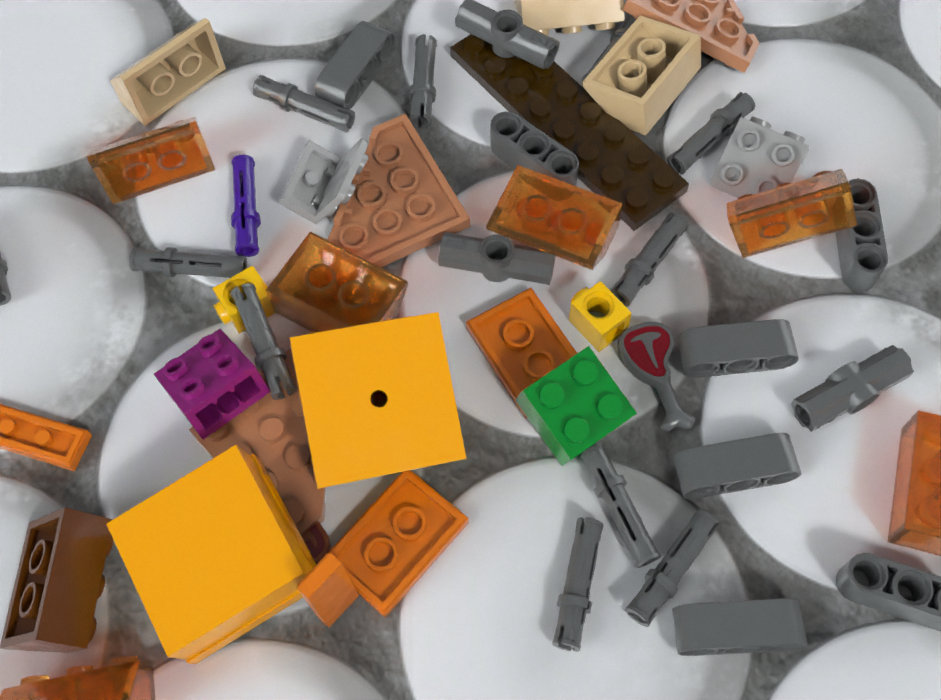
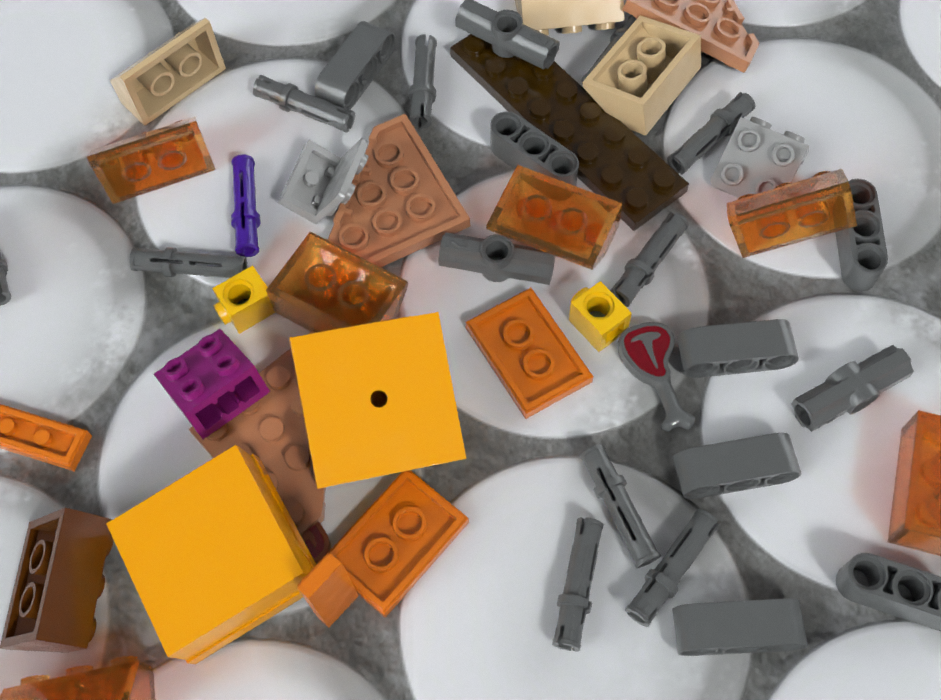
dark grey pin [231,283,297,400] -> none
green brick [515,346,637,466] -> none

